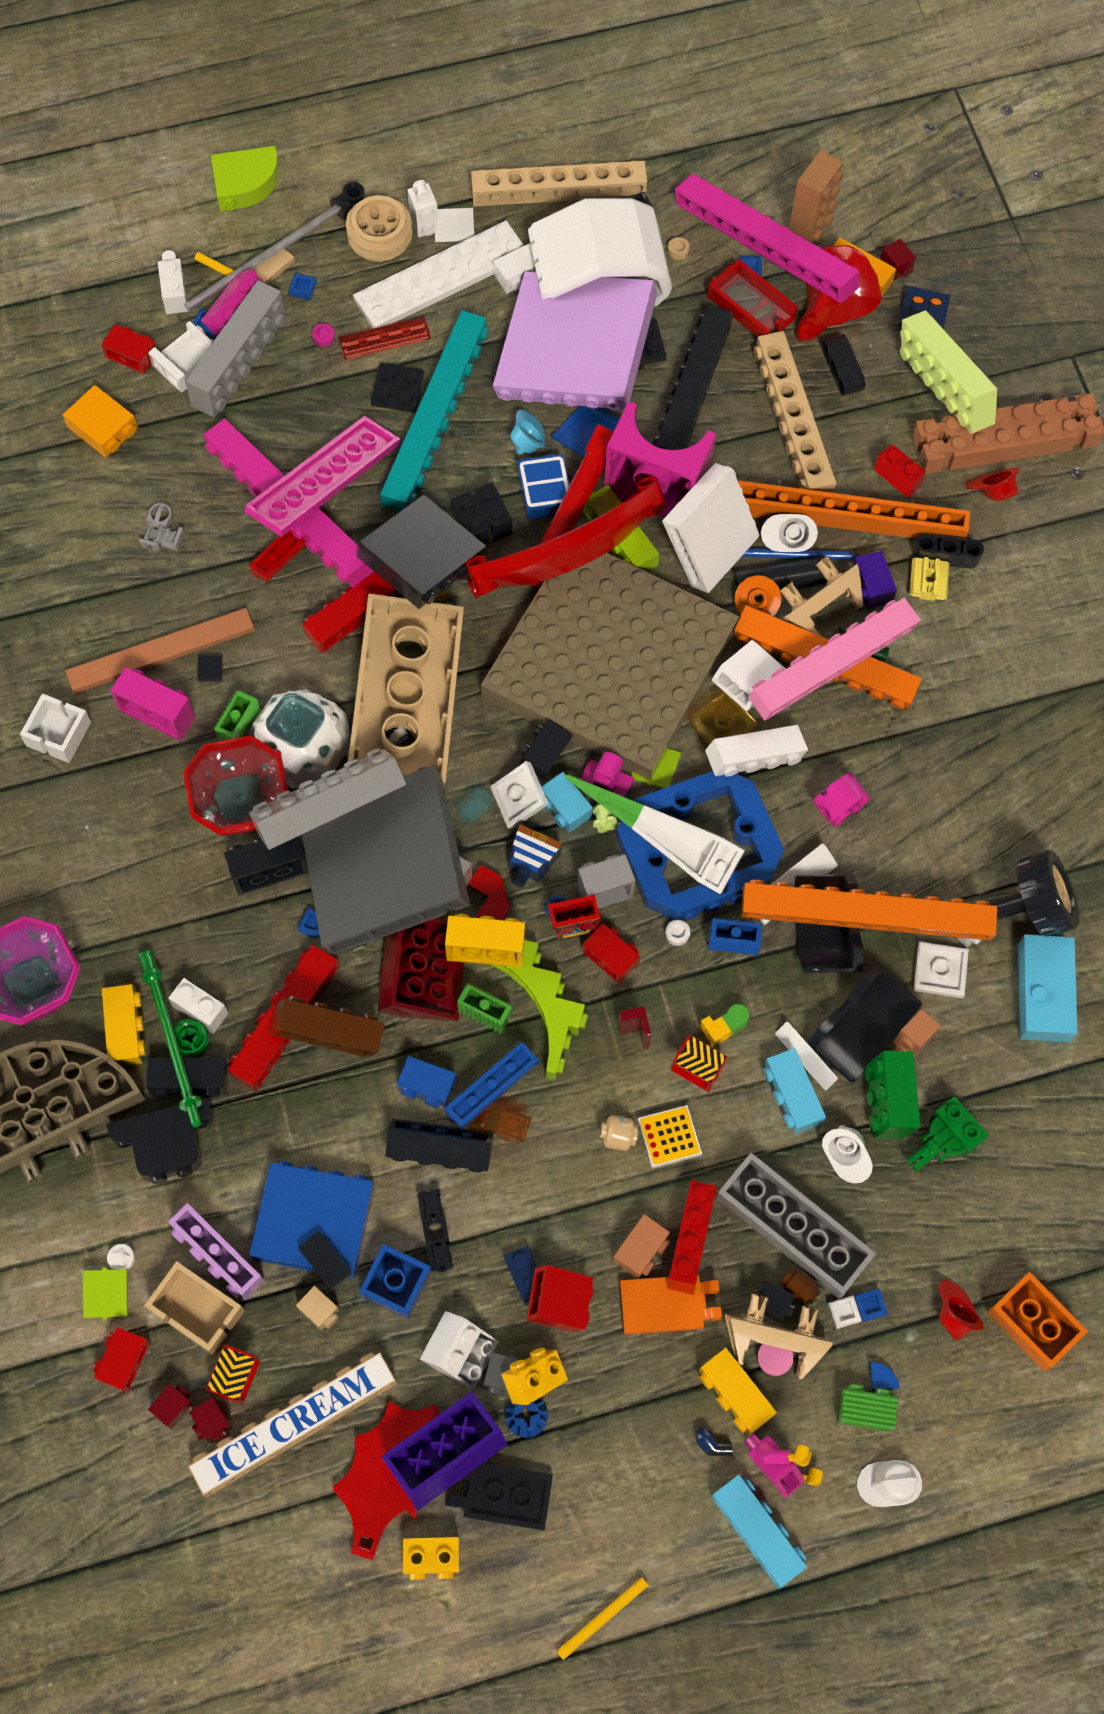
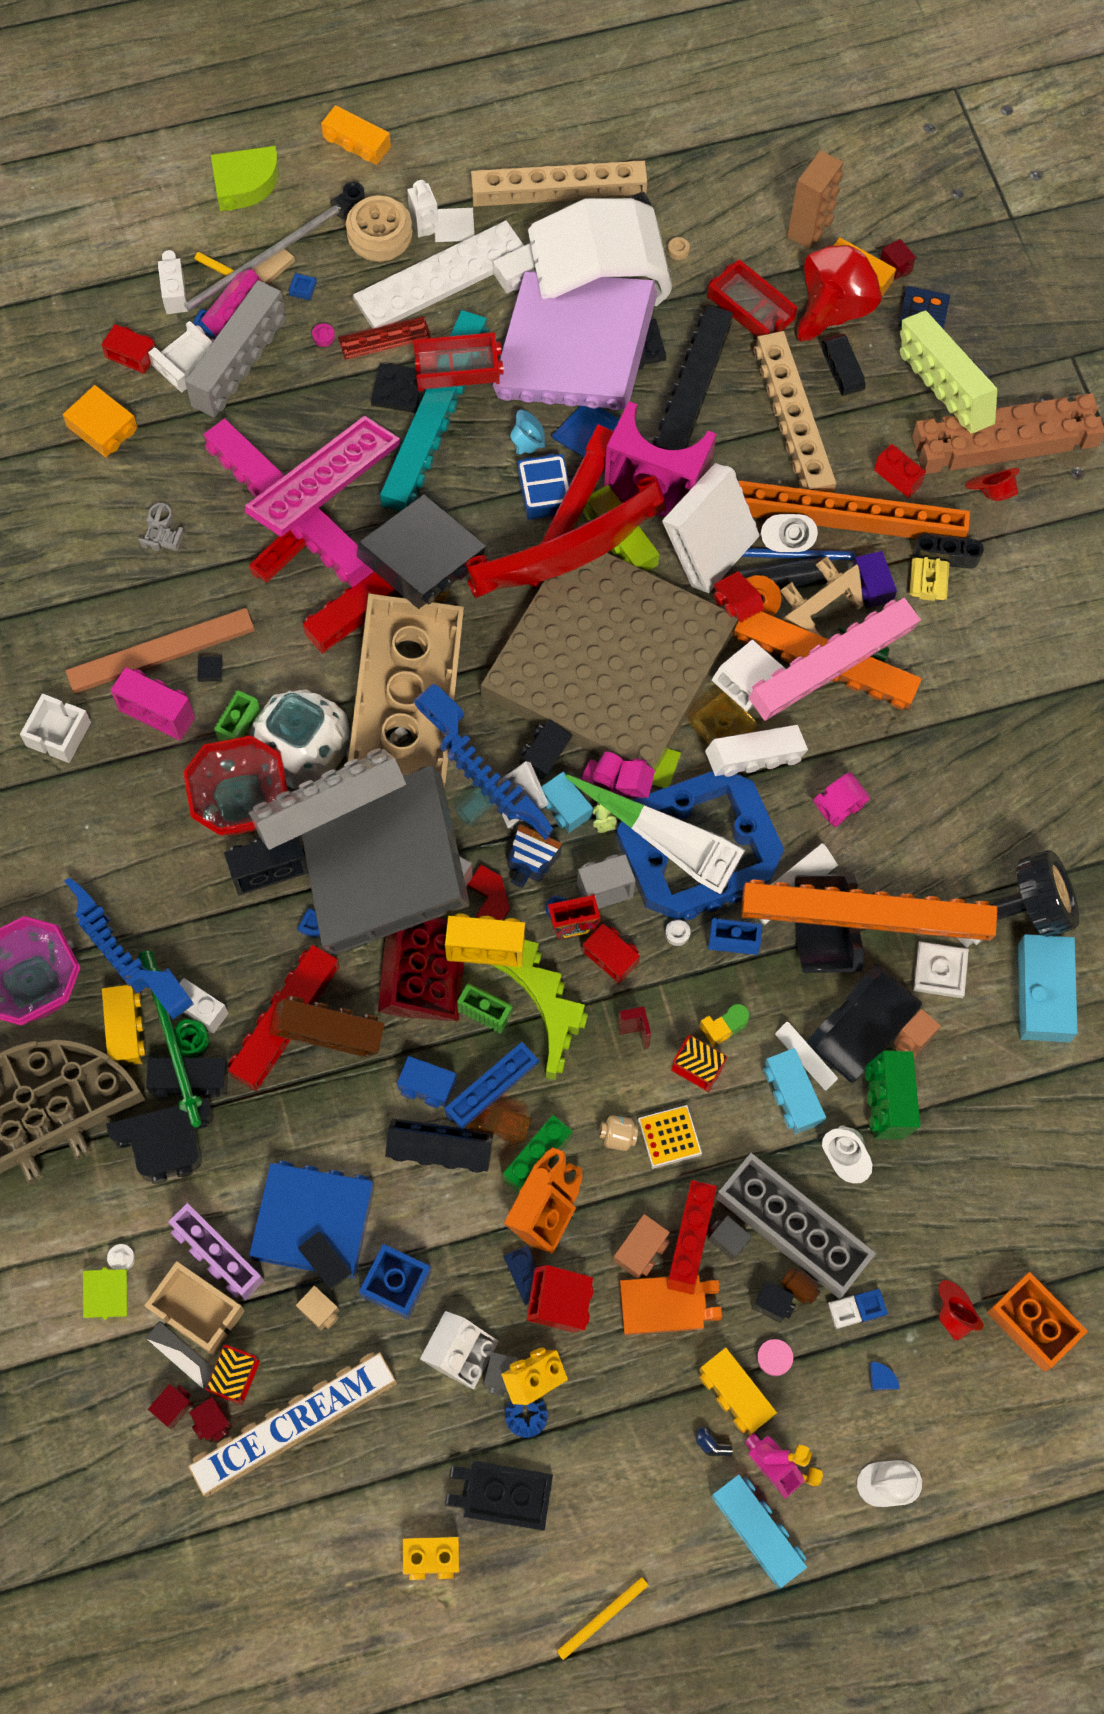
red brick [93,1327,150,1393] -> none
red animal [333,1402,438,1561] -> none
dark purple brick [381,1391,507,1511] -> none
black piece [417,1189,454,1273] -> none
black piece [451,482,513,545] -> none
dark pink brick [675,173,860,303] -> none
tan hose [725,1293,833,1379] -> none
blue tile [739,256,762,276] -> none
bright green brick [838,1385,898,1432] -> none
green brick [906,1096,989,1173] -> none
none -> blue piece [64,878,194,1019]
none -> sticker [146,1322,214,1389]
none -> light orange brick [321,105,391,165]
none -> red door [413,332,504,392]
none -> blue piece [414,684,553,840]
none -> green brick [503,1115,573,1193]
none -> orange brick [504,1148,583,1254]
none -> dark pink brick [616,758,655,798]
none -> dark grey brick [709,1216,752,1261]
none -> red brick [714,571,765,622]

